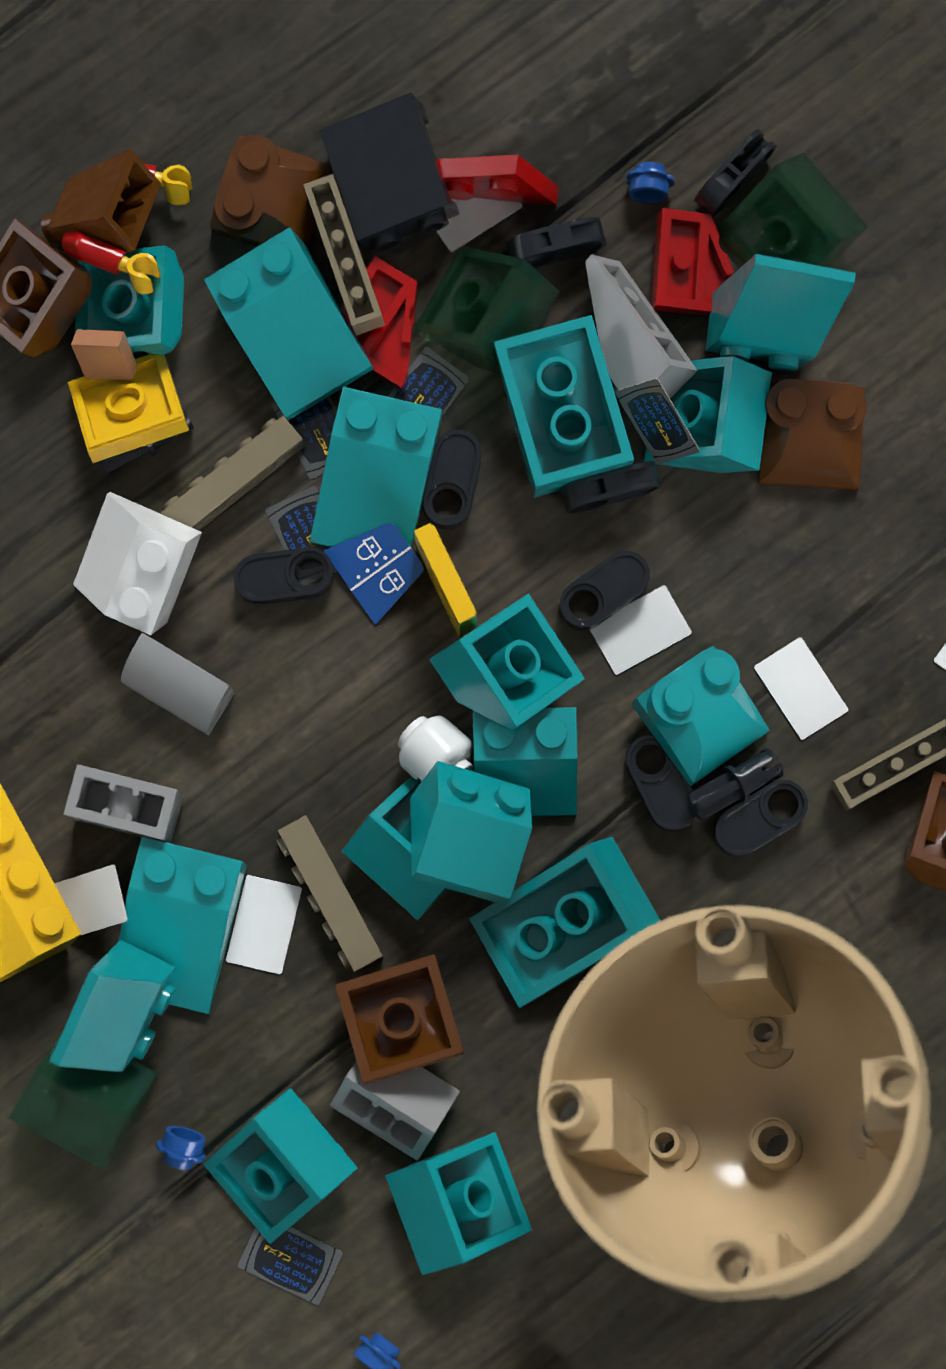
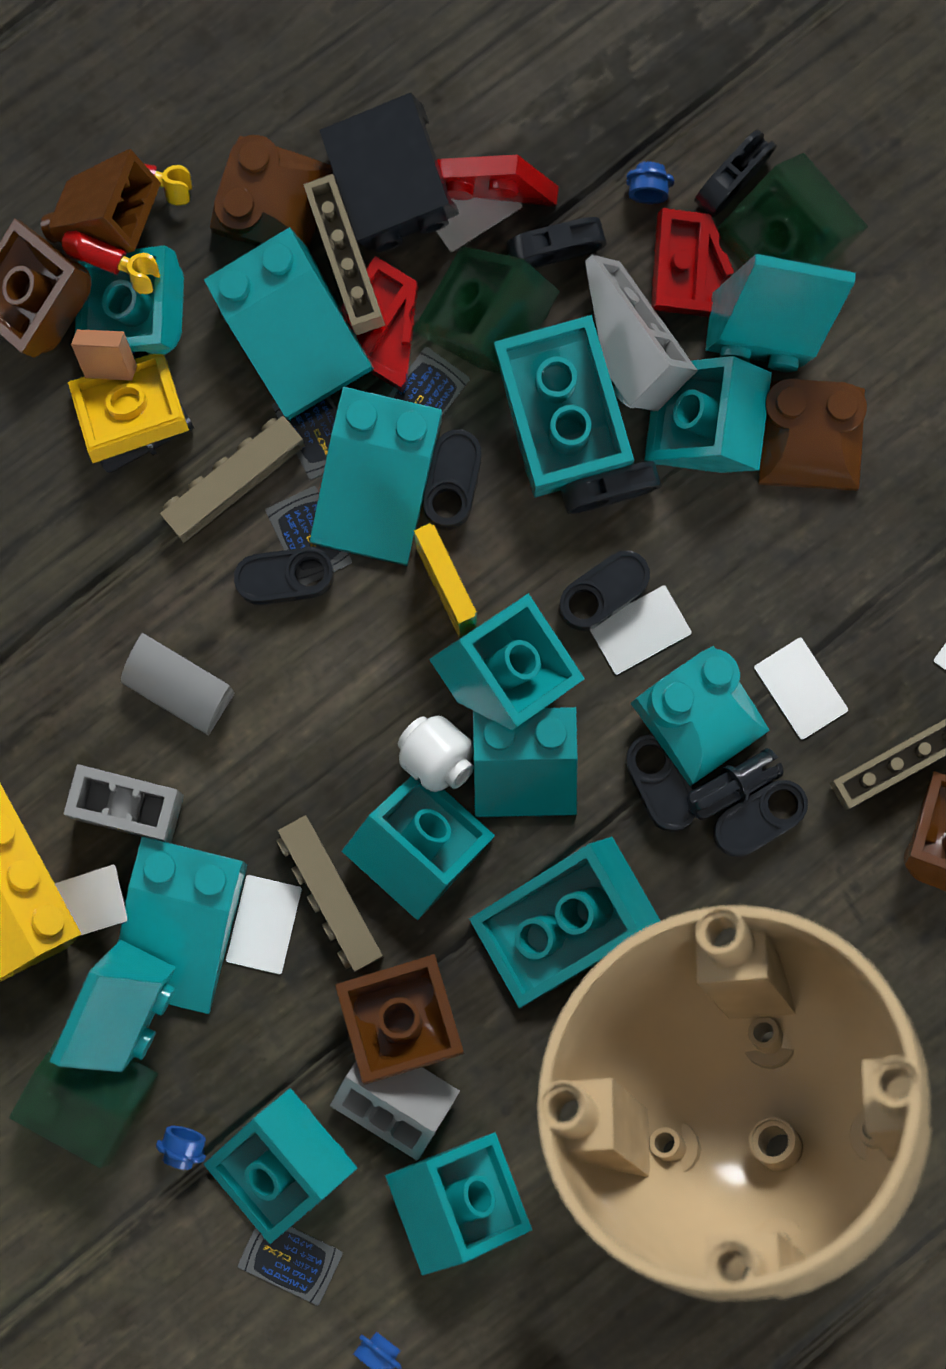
white slope [73,492,202,635] -> none
blue sticker [324,523,424,625] -> none
teal slope [410,761,532,905] -> none
sticker [615,378,700,464] -> none

